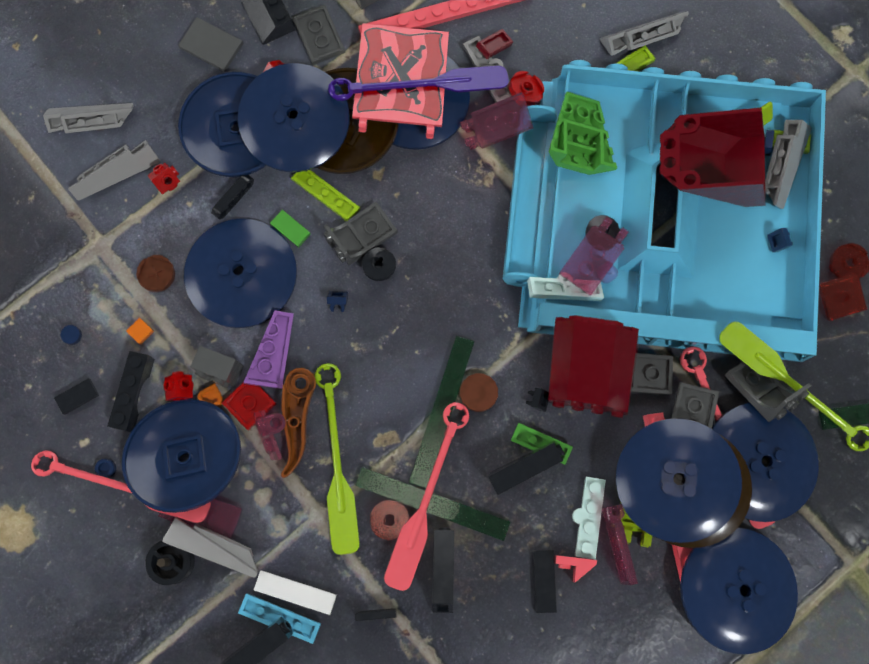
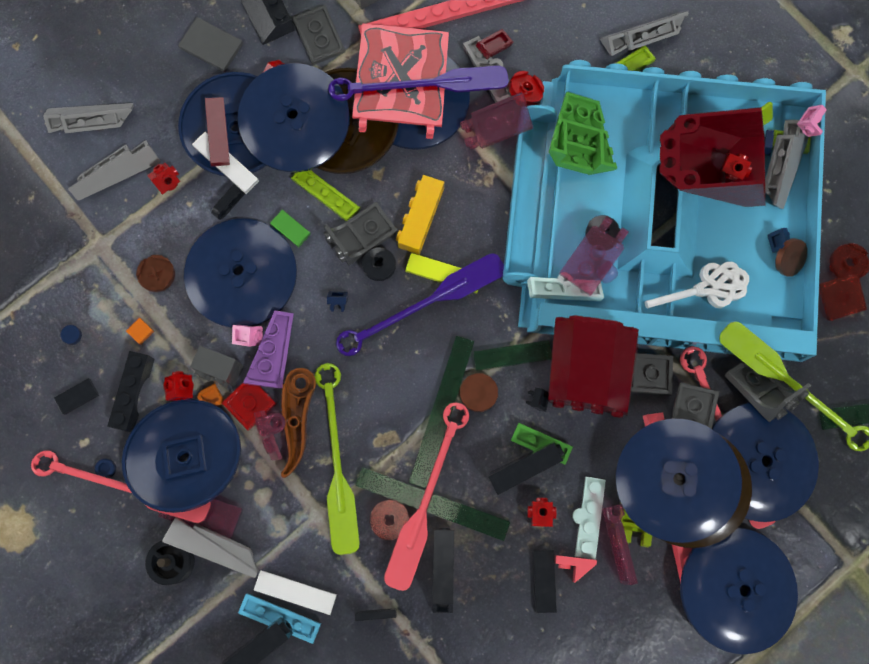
none -> white tile [192,132,259,194]
none -> tile [205,97,230,166]
none -> bright pink bracket [232,325,263,347]
none -> dark purple piece [336,253,504,356]
none -> yellow brick [396,175,444,255]
none -> neon yellow tile [405,253,478,294]
none -> clear green tile [473,340,552,371]
none -> red brick [527,498,557,527]
none -> white piece [644,261,749,309]
none -> red brick [719,153,752,182]
none -> copper tile [776,238,807,277]
none -> bright pink bracket [797,105,827,137]

